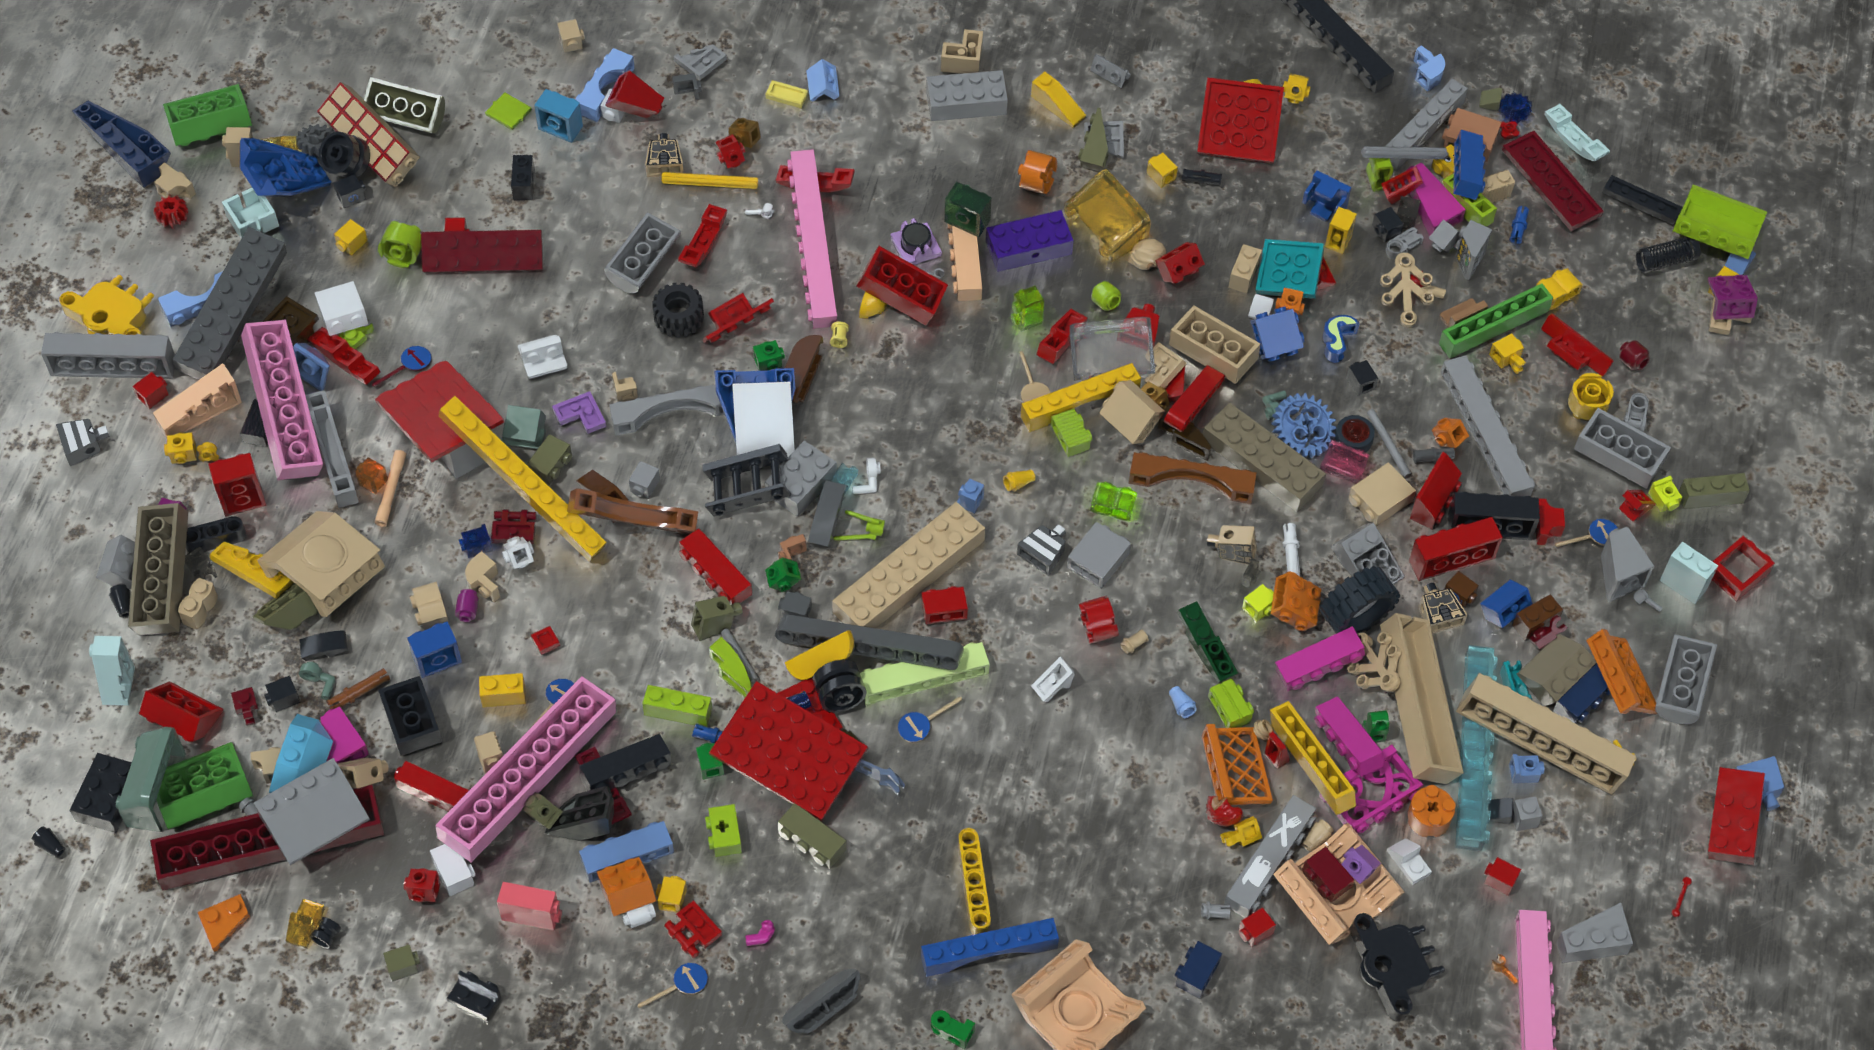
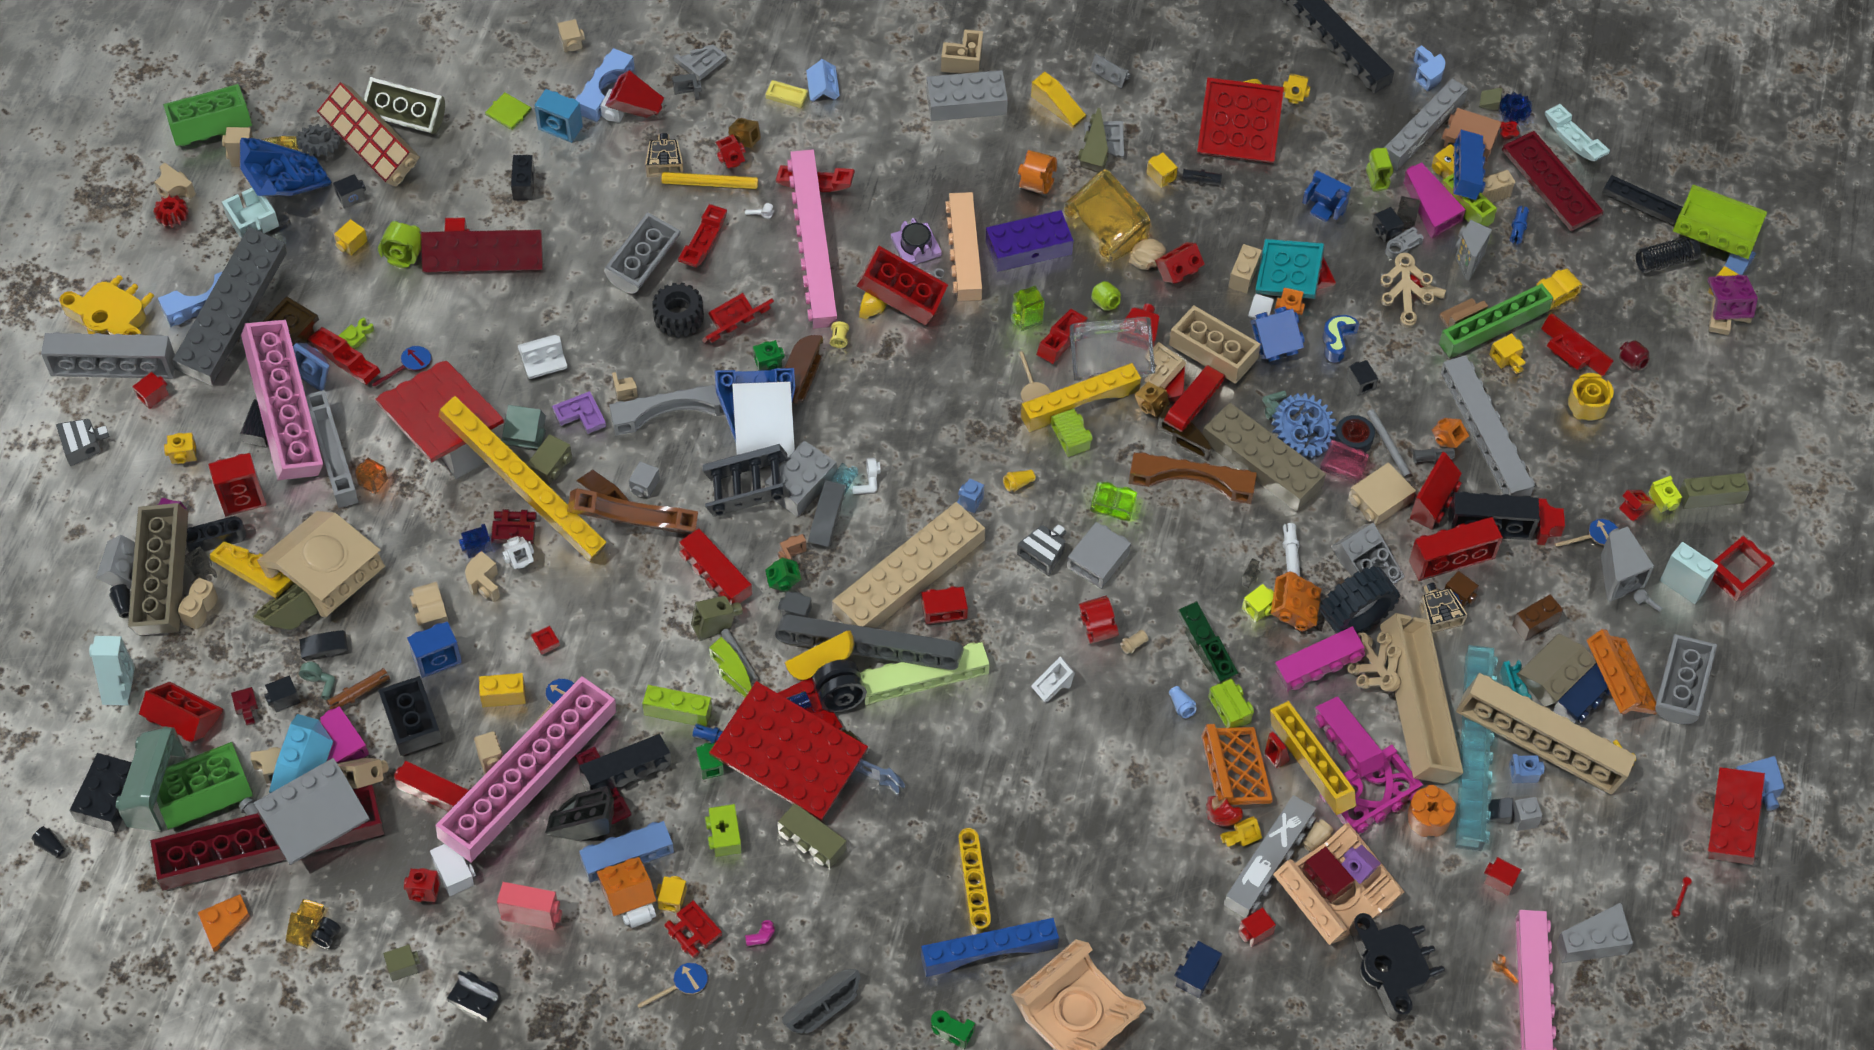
dark blue wedge [72,100,171,188] -> none
light nougat wedge [153,363,242,438] -> none
yellow plate [196,442,219,462] -> none
white brick [315,281,368,336] -> none
black wheel [319,131,370,178] -> none
light nougat piece [375,450,407,527] -> none
magenta brick [455,589,479,622] -> none
olive brick [522,792,562,829] -> none
lime plant [833,510,885,540] -> none
blue piece [898,697,962,742] -> none
clear green brick [944,181,992,237] -> none
tan brick [1099,380,1165,444] -> none
light grey pin [1201,901,1230,919] -> none
tan torso [1207,525,1257,566] -> none
tan plate [1253,719,1273,741] -> none
yellow brick [1325,207,1357,254] -> none
light grey axle [1361,146,1448,159] -> none
green leg [1362,710,1389,743] -> none
red slope [1381,166,1424,205] -> none
white slope [1387,838,1432,885] -> none
light grey brick [1429,219,1460,253] -> none
blue brick [1480,579,1533,628] -> none
plate [1529,615,1568,650] -> none
light grey brick [1574,408,1671,489] -> none
light grey piece [1623,393,1649,432] -> none

